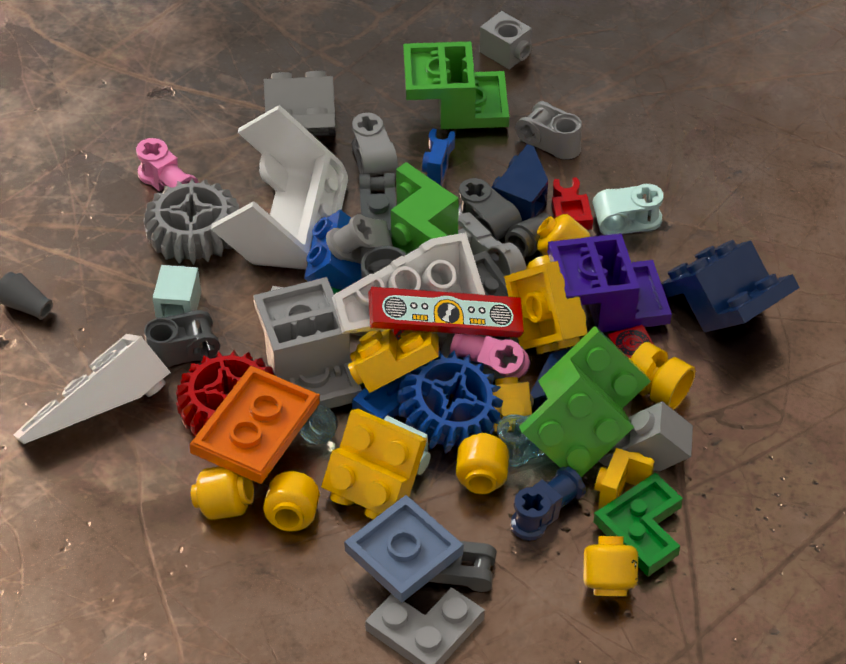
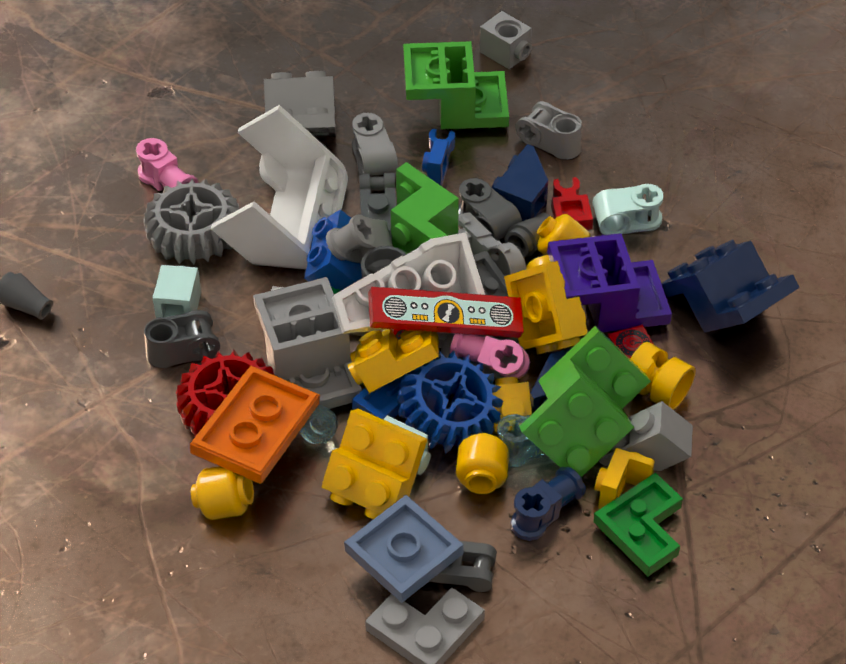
white wedge [14,334,171,444] -> none
yellow head [263,471,320,532] -> none
yellow head [583,536,638,596] -> none

